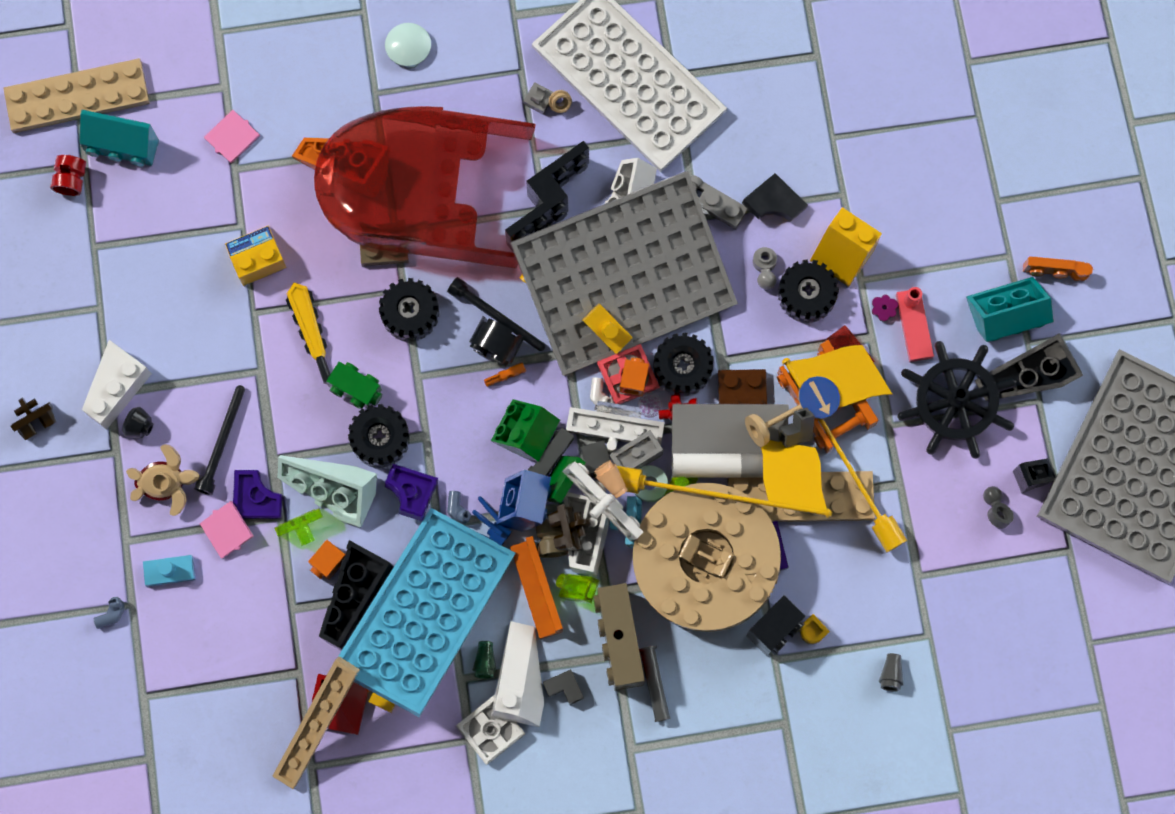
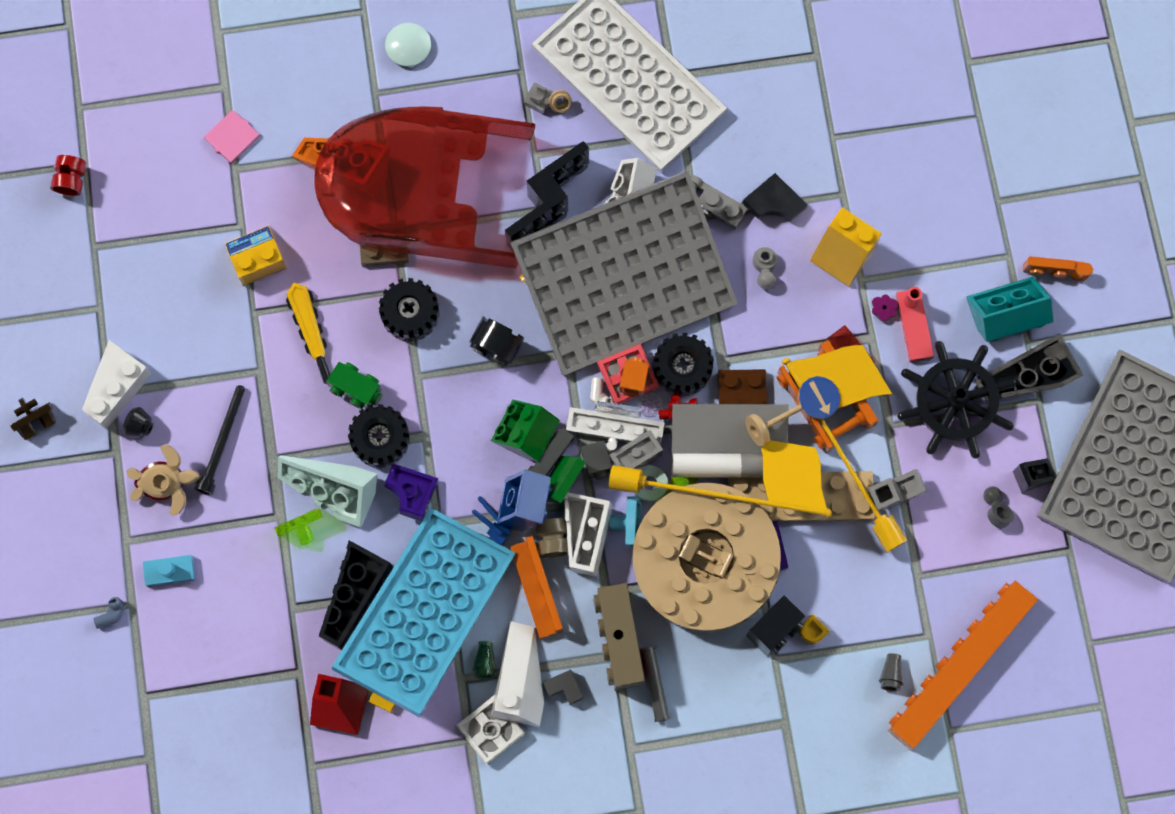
tan plate [3,58,150,133] -> none
teal slope [80,110,159,167] -> none
bright pink piece [199,501,254,559] -> none
dark purple tile [233,470,283,519] -> none
tan plate [273,656,360,789] -> none
orange brick [308,540,346,580] -> none
black piece [447,277,545,351] -> none
sand blue arm [447,491,471,524] -> none
orange pin [484,362,526,387] -> none
dark brown hips [548,504,591,551] -> none
clear neon green tile [556,573,600,604] -> none
white plate [562,462,643,541] -> none
yellow tile [582,303,633,354] -> none
light nougat cone [594,460,628,498] -> none
black bush [778,259,839,323] -> none
dark grey piece [778,407,815,448] -> none
none -> light grey brick [868,469,927,510]
none -> orange brick [888,580,1038,750]

